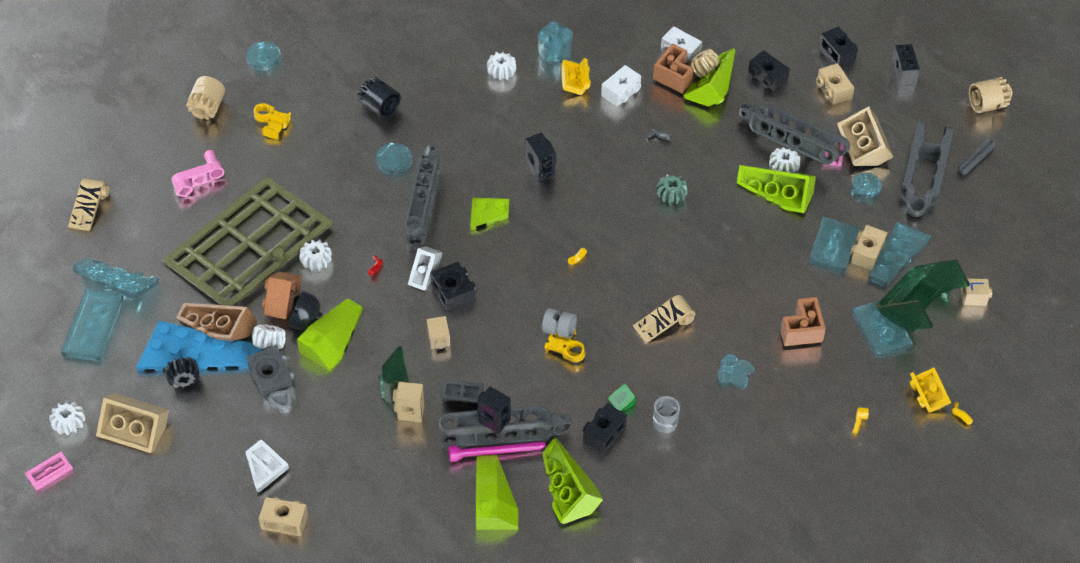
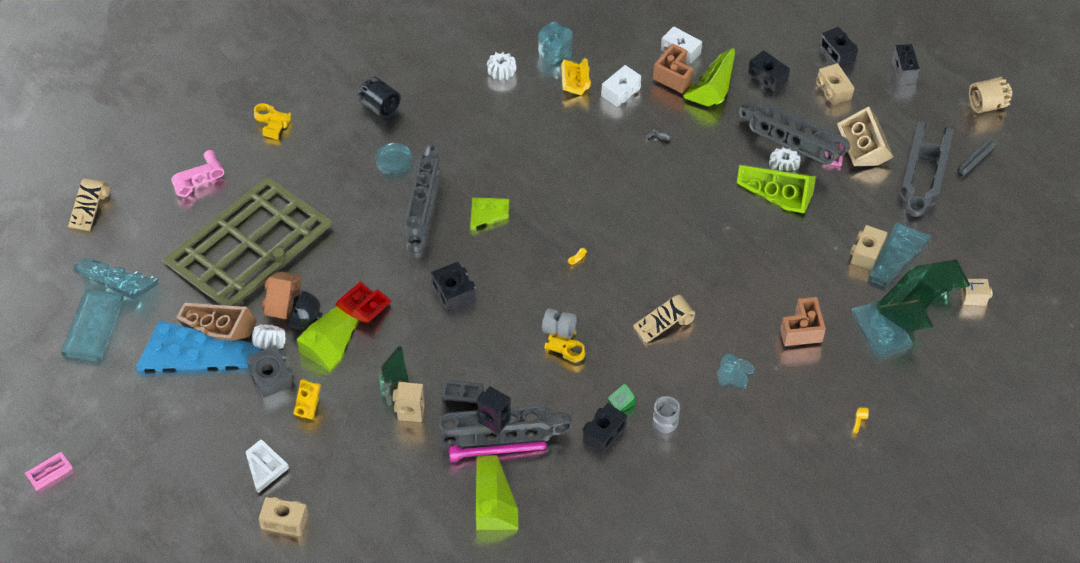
white gear [49,400,85,436] -> none
tan slope [96,393,169,453] -> none
black gear [165,356,200,388] -> none
tan gear [186,76,225,120] -> none
clear light blue tile [246,41,281,71] -> none
light grey tile [268,389,293,413] -> none
white gear [299,239,332,272] -> none
red piece [368,255,383,276] -> none
white slope [408,246,443,291] -> none
tan brick [426,316,450,349] -> none
black brick [526,132,557,182] -> none
lime wedge [542,438,604,524] -> none
sand green gear [656,174,688,205] -> none
tan gear [689,49,720,77] -> none
clear light blue tile [808,217,860,273] -> none
clear light blue gear [852,172,882,198] -> none
yellow bracket [909,368,951,413] -> none
yellow piece [951,402,973,425] -> none
none -> yellow hips [294,379,321,420]
none -> red slope [335,281,391,323]

